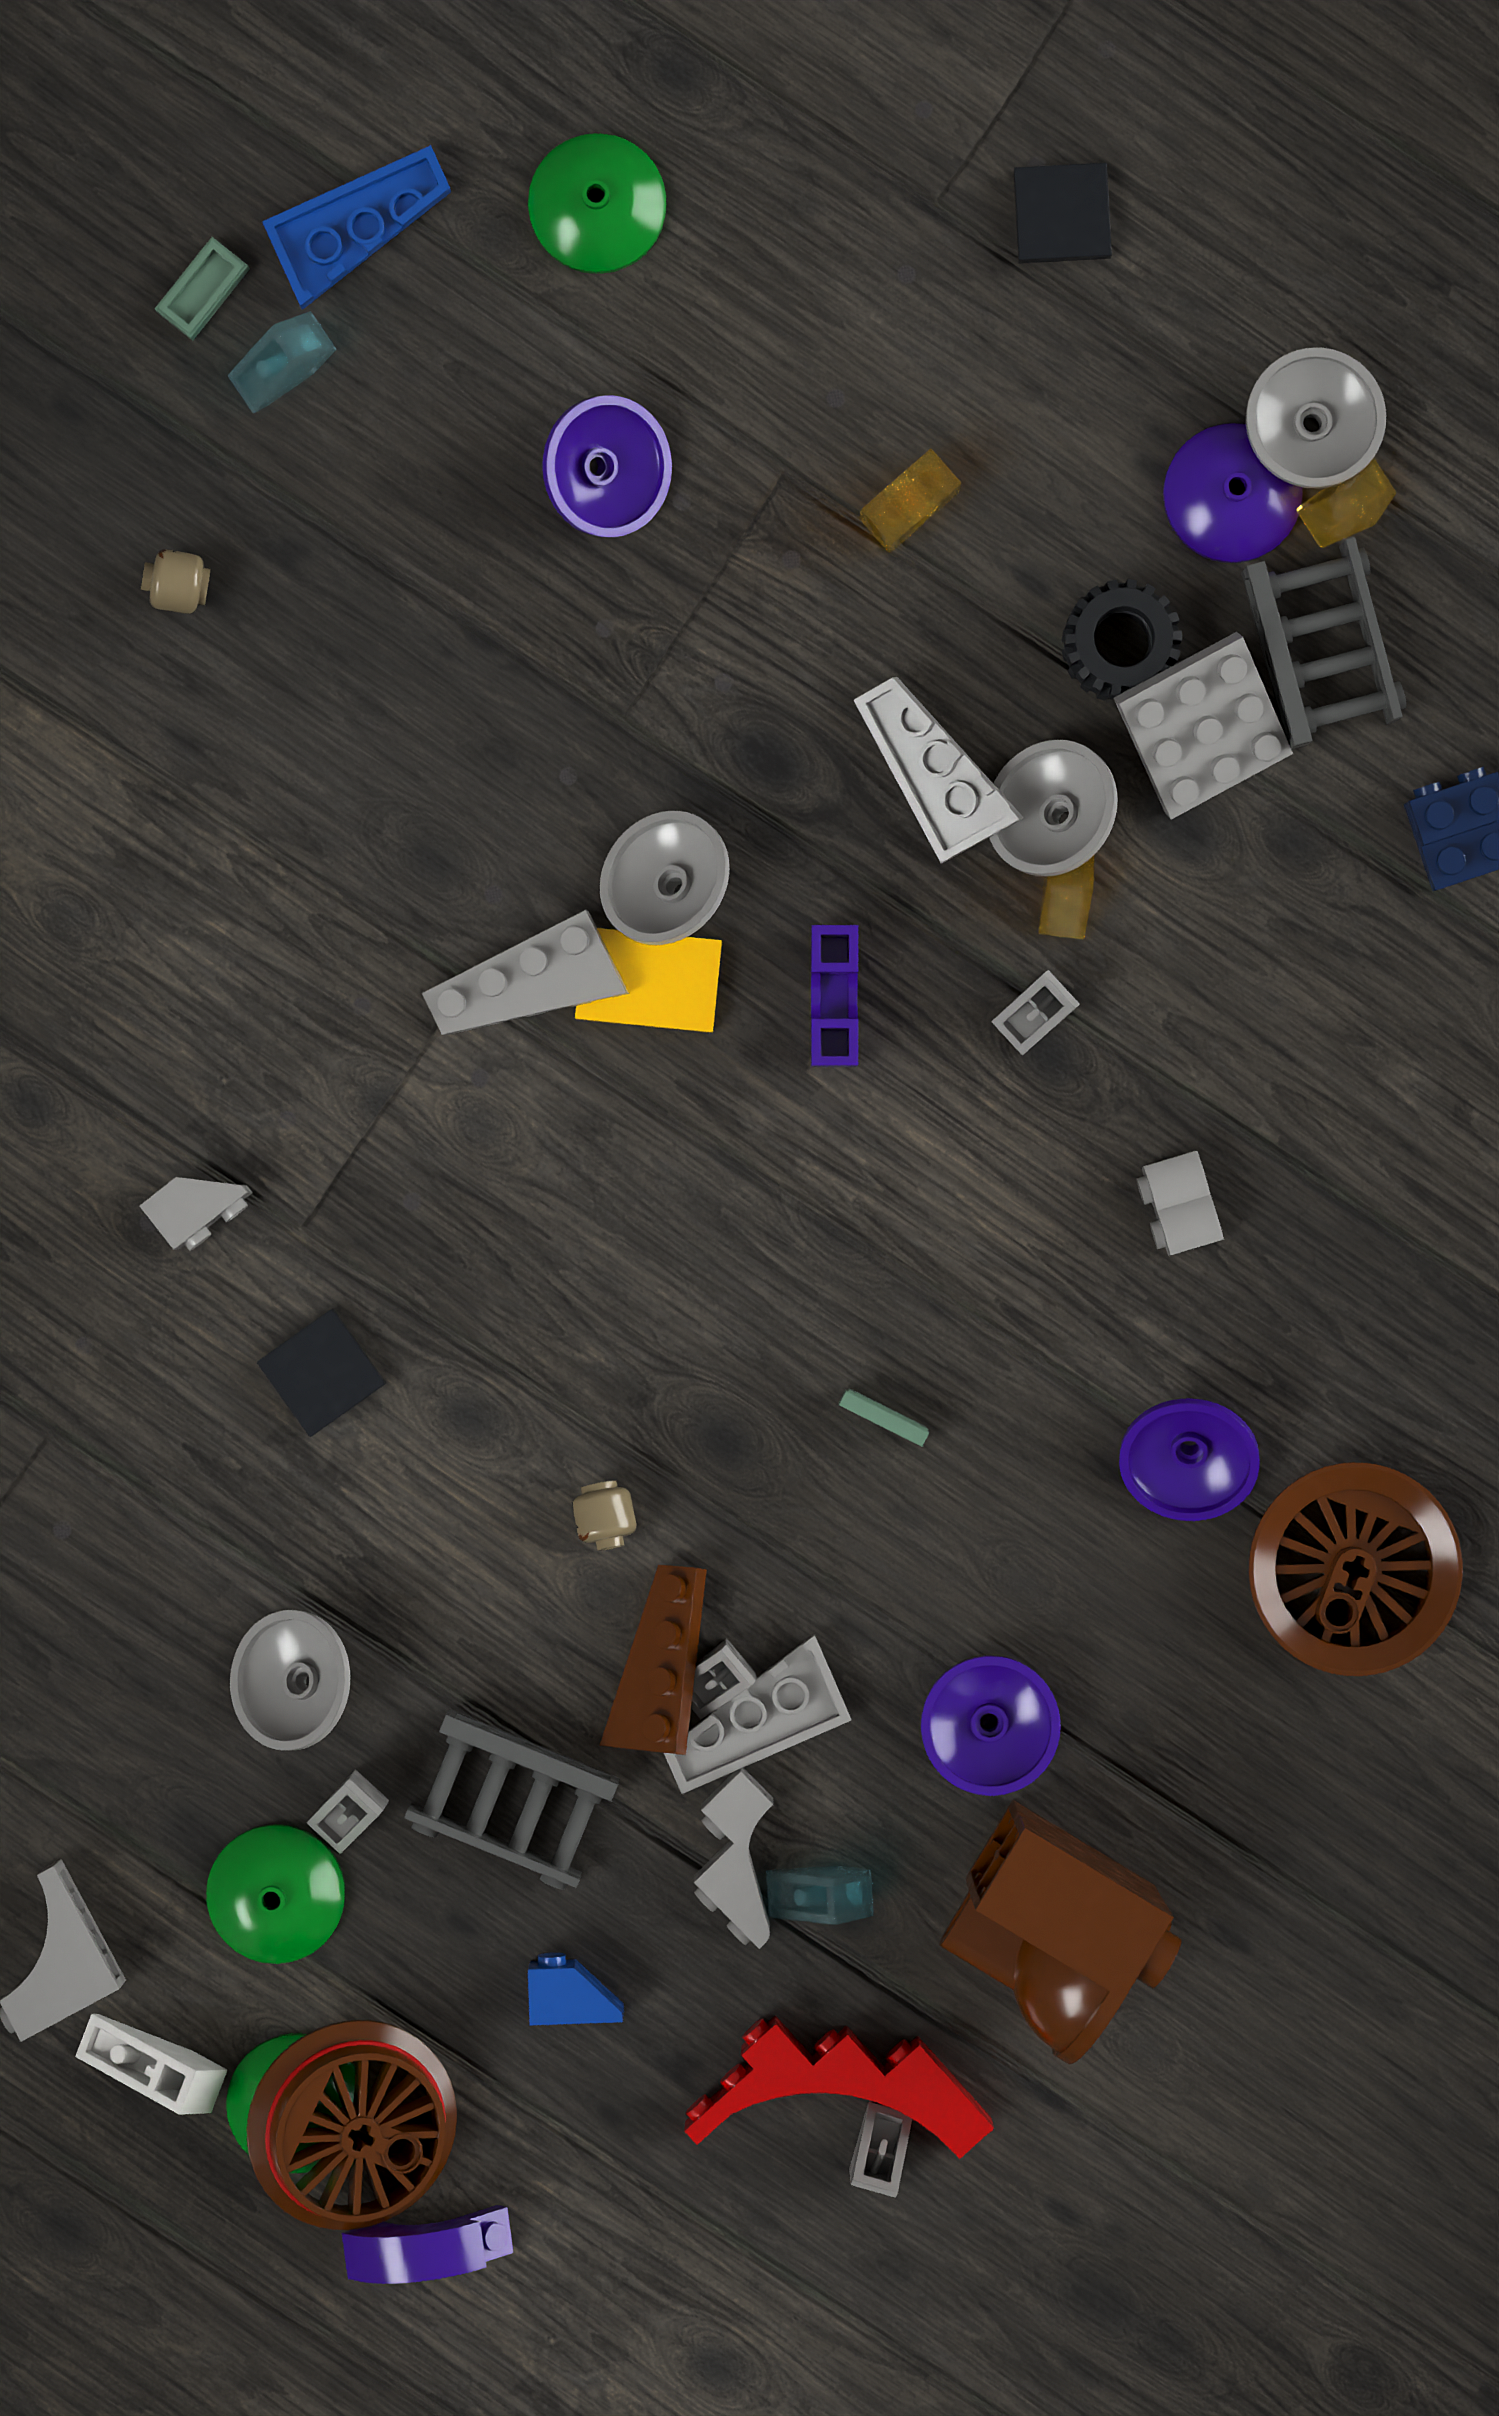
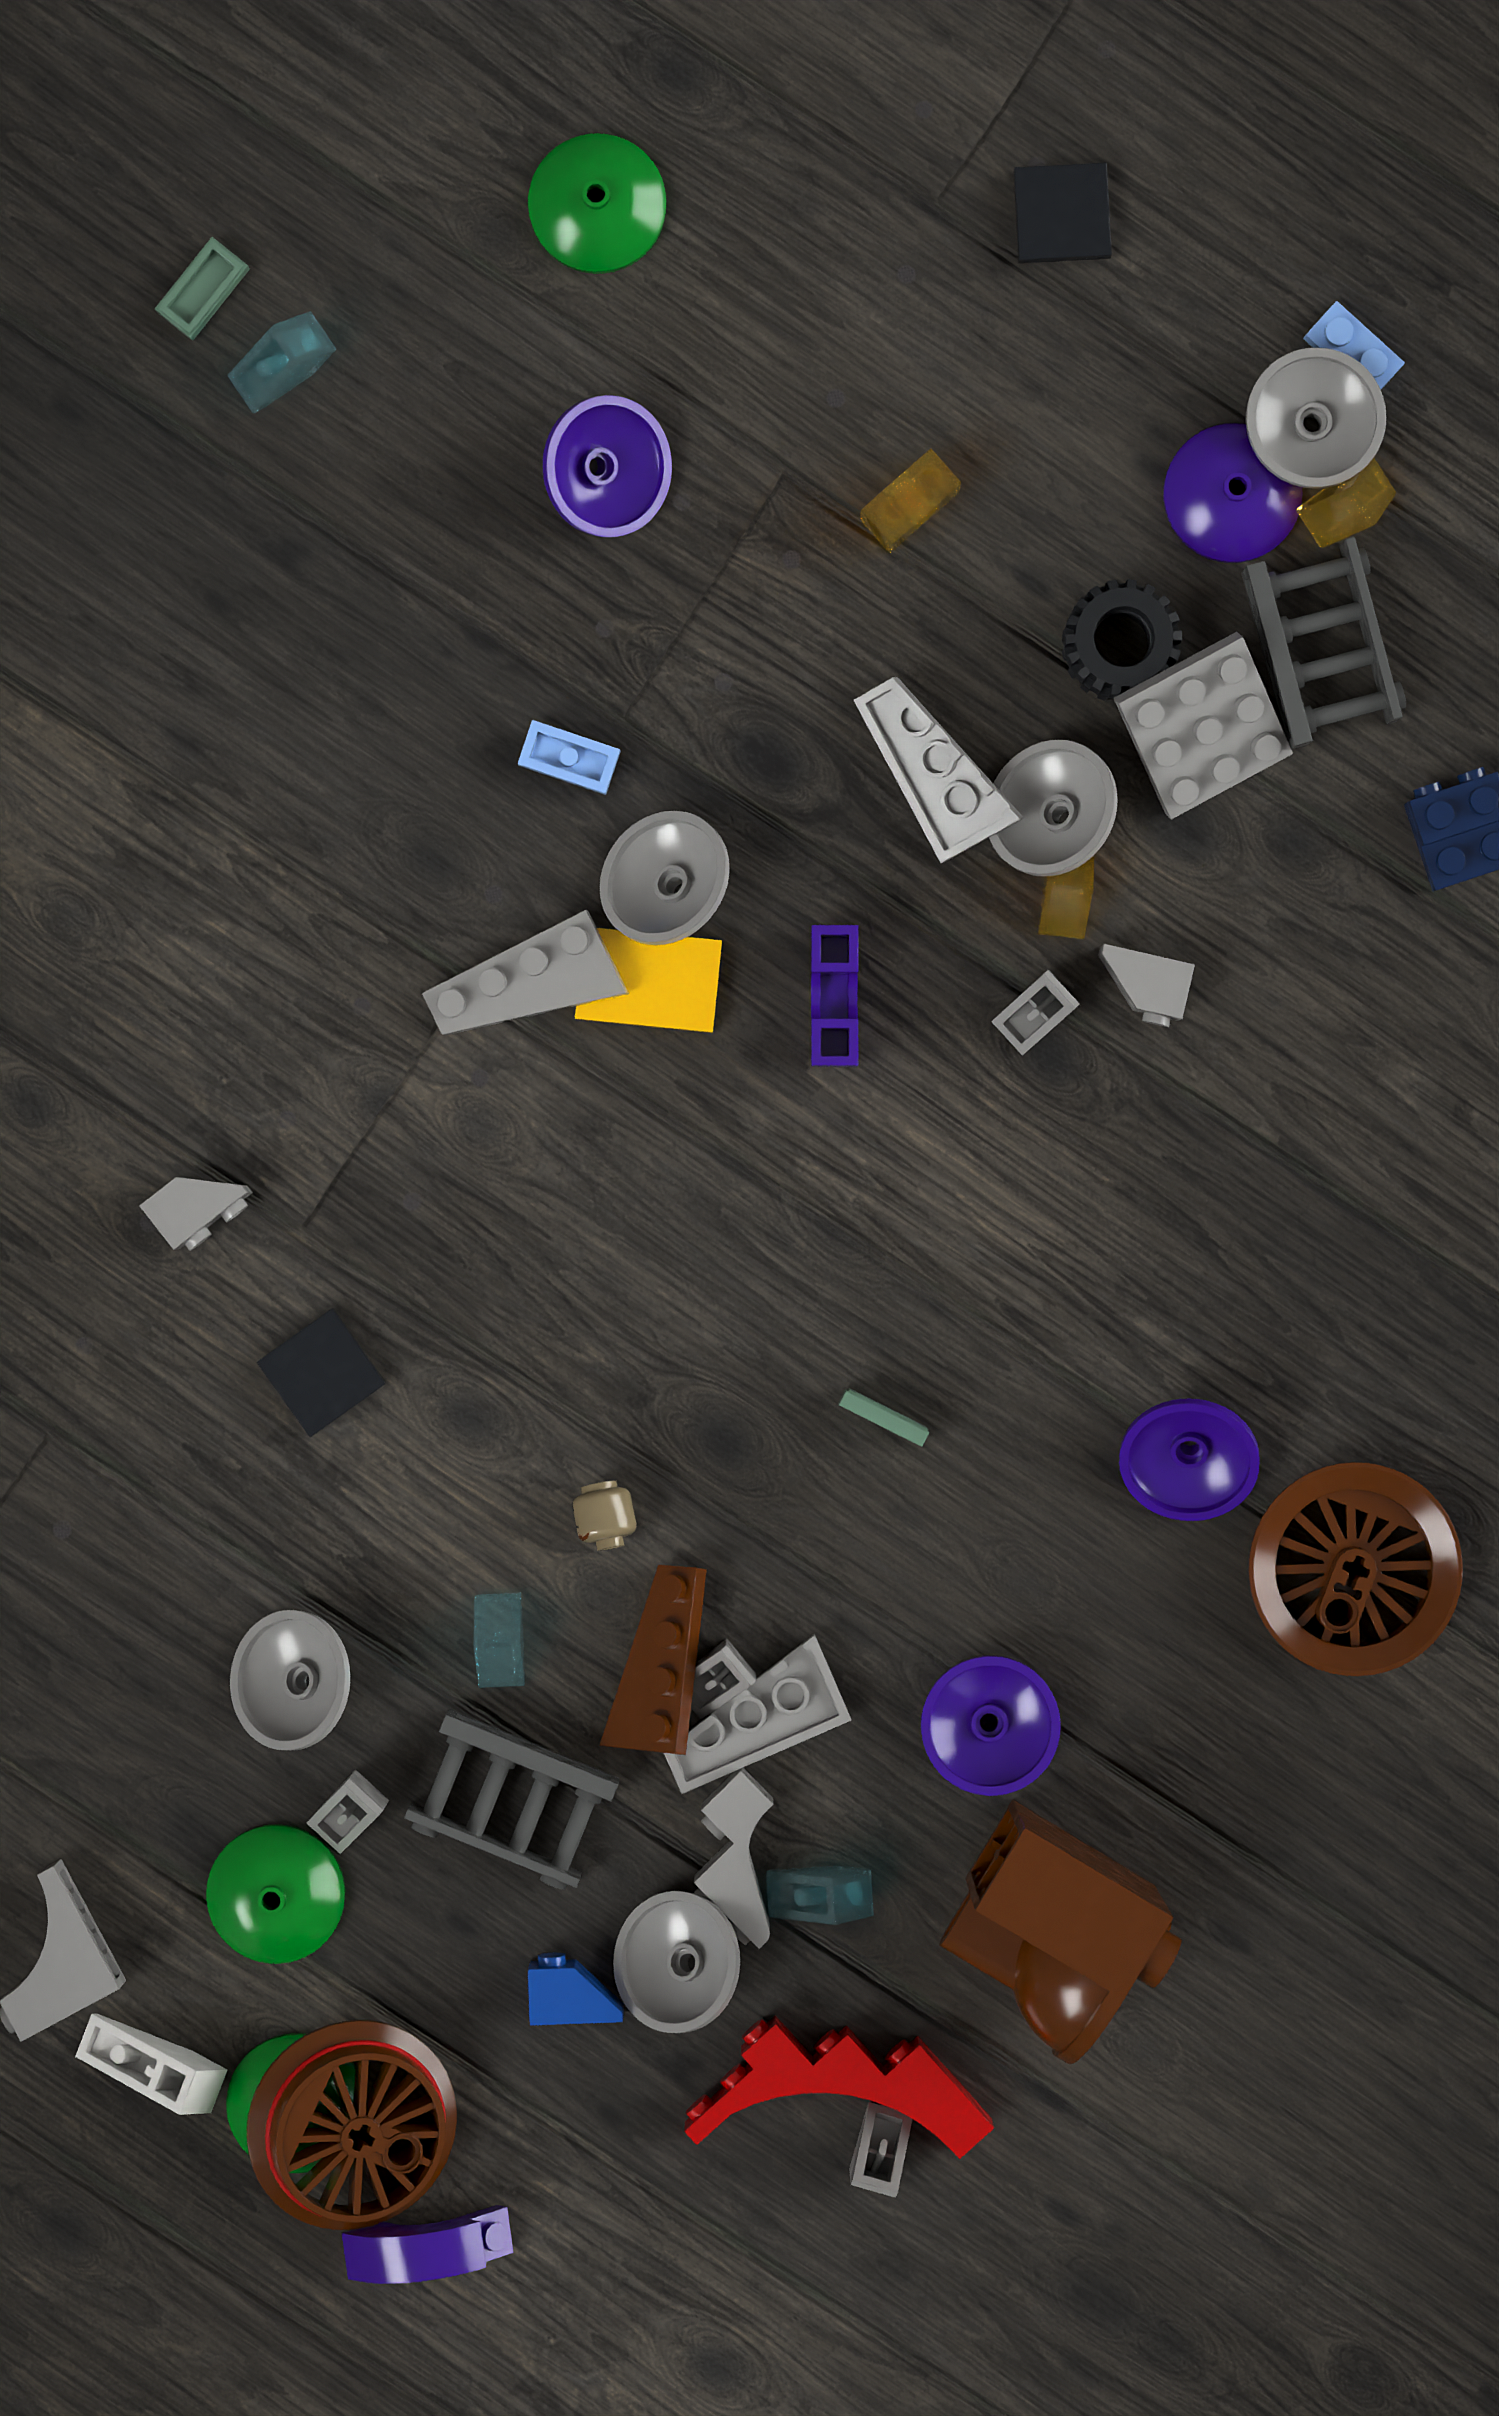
dark tan head [141,549,211,614] -> none
blue wing [262,145,451,310] -> none
light grey brick [1136,1151,1224,1256] -> none
none -> clear light blue slope [473,1593,525,1688]
none -> light blue plate [518,720,621,795]
none -> light grey dish [613,1891,740,2033]
none -> light grey slope [1098,944,1195,1027]
none -> light blue plate [1303,301,1405,389]

